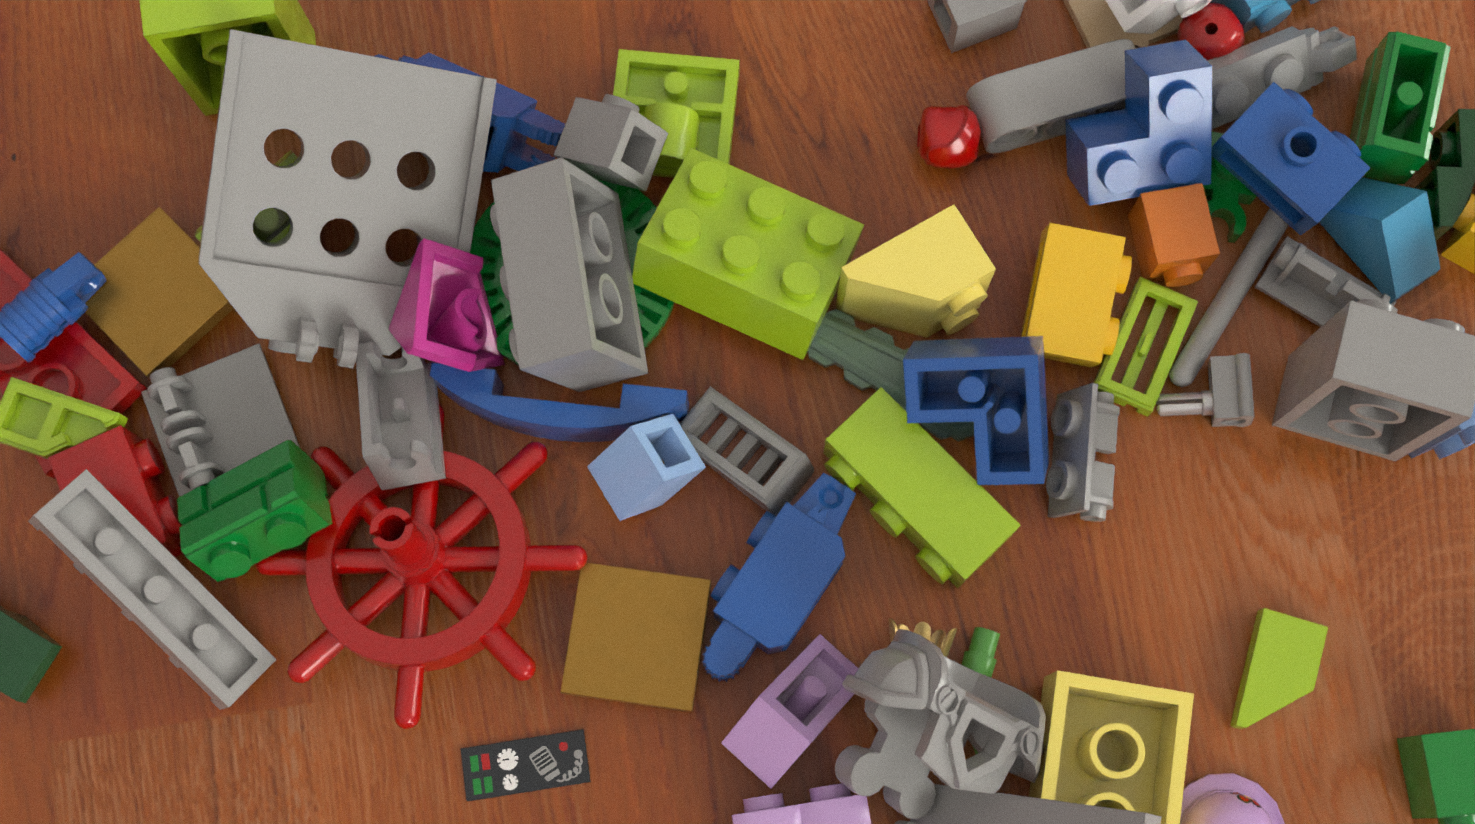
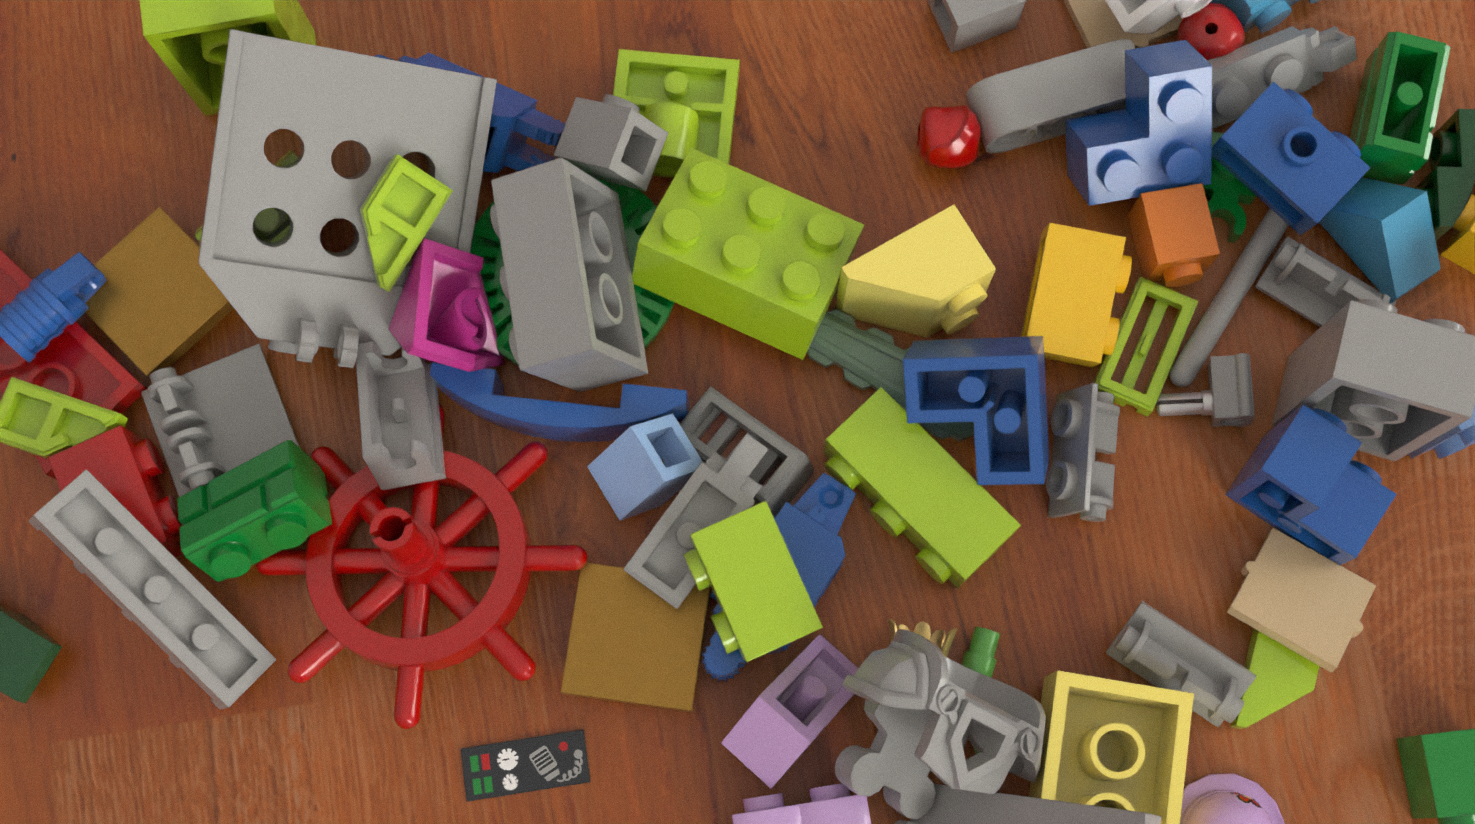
none -> lime tile [359,154,453,292]
none -> light grey hinge [623,434,768,609]
none -> lime brick [683,501,823,662]
none -> light grey hinge [1106,601,1256,727]
none -> blue brick [1225,404,1397,565]
none -> tan piece [1227,528,1376,673]

